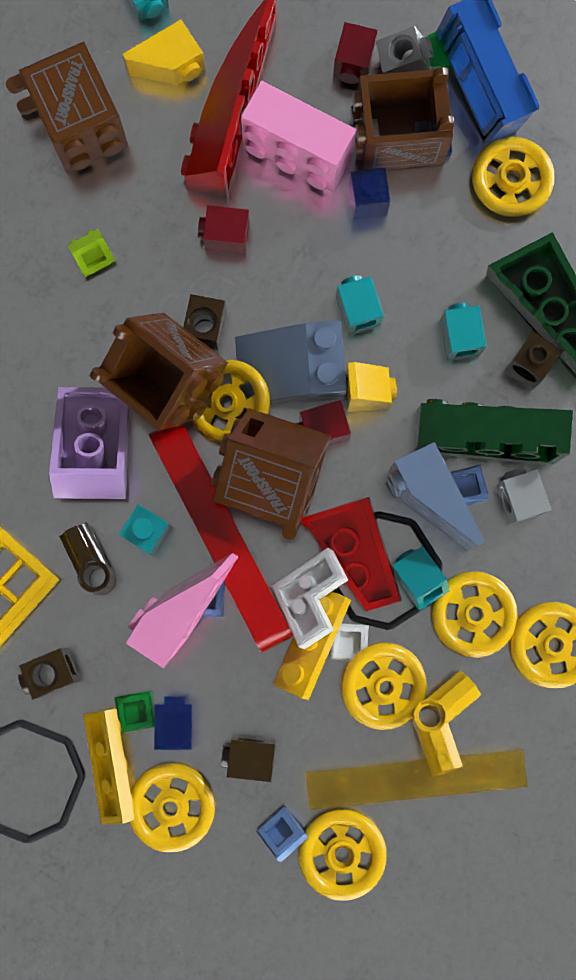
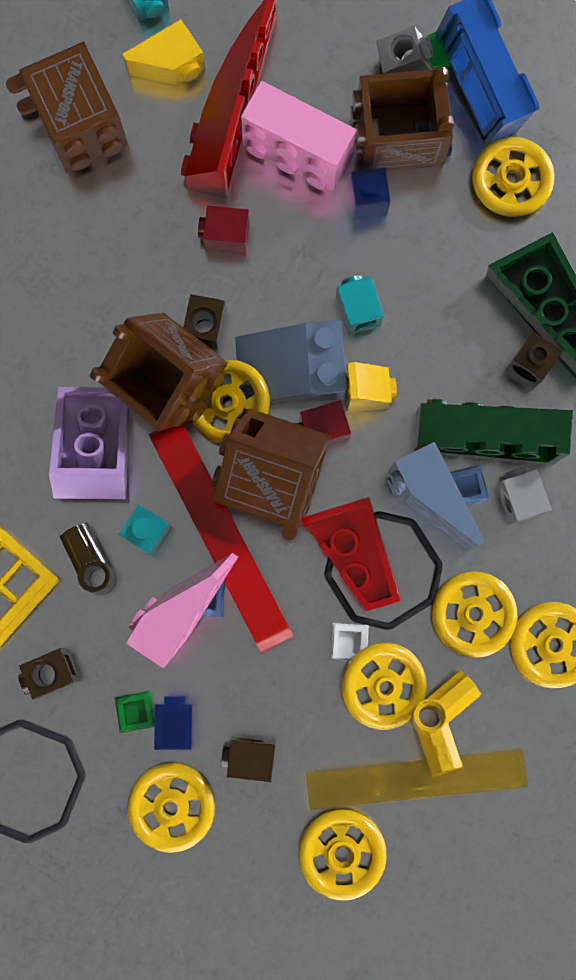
lime tile [67,229,115,277] -> none
yellow plate [83,709,135,824] -> none
medium blue tile [256,807,308,862] -> none
white tile [270,548,348,649] -> none
yellow plate [273,591,351,701] -> none
dark red brick [333,22,378,84] -> none
teal brick [392,546,449,611] -> none
teal brick [440,302,487,360] -> none

